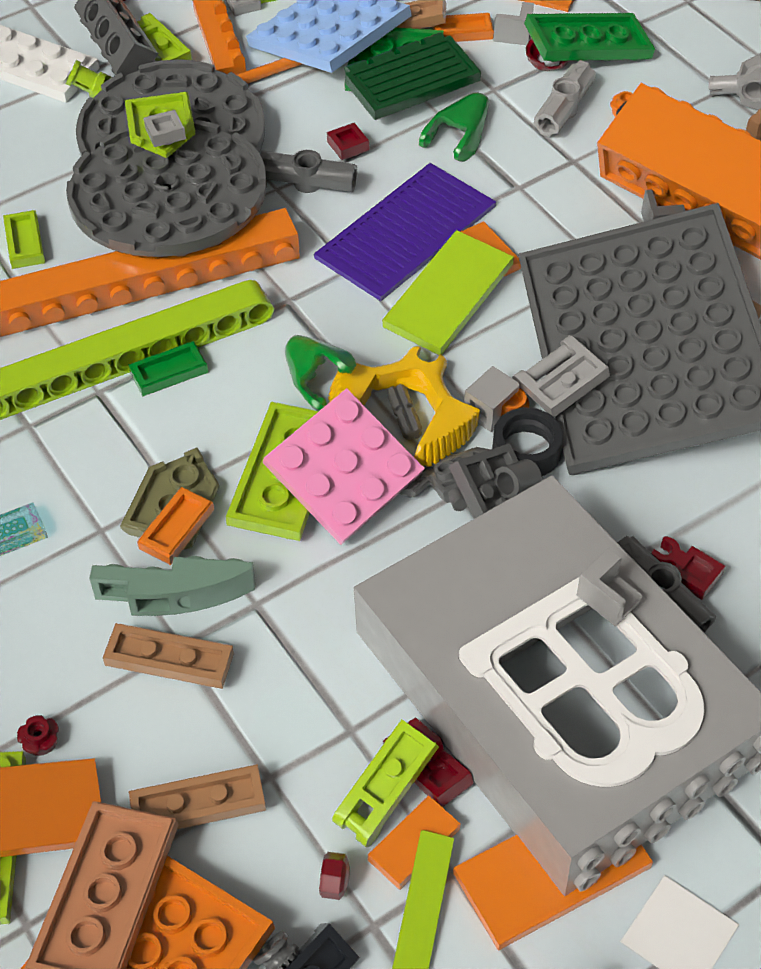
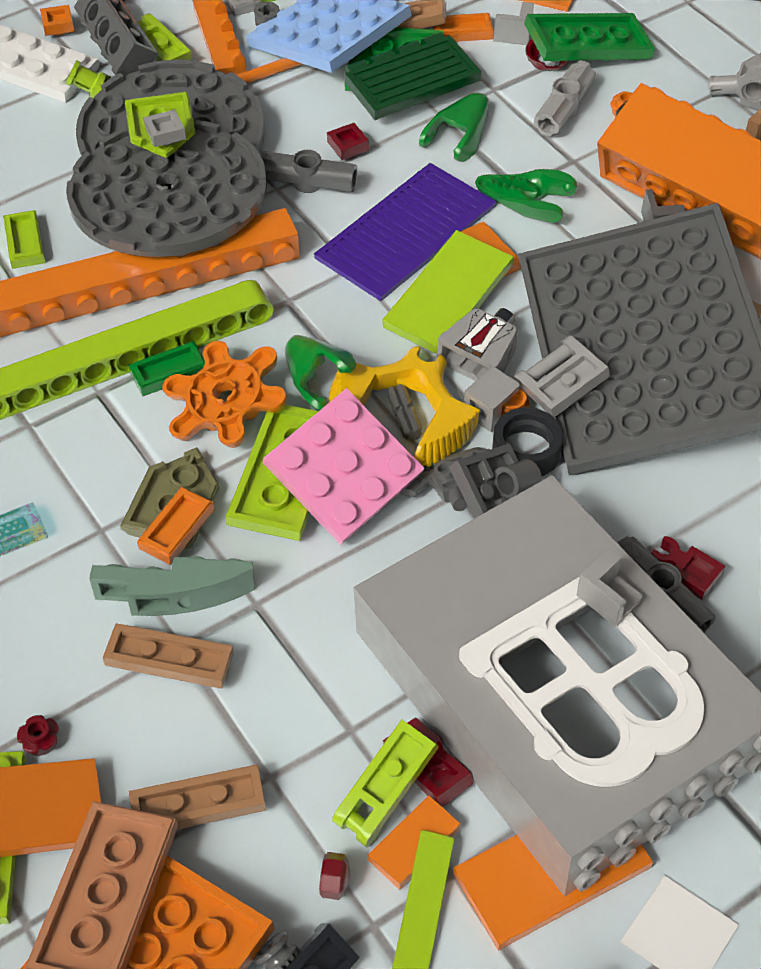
none -> orange plate [40,4,74,36]
none -> orange plate [162,341,287,448]
none -> dark grey bush [254,2,280,26]
none -> light grey torso [437,308,518,381]
none -> green animal [475,169,578,223]

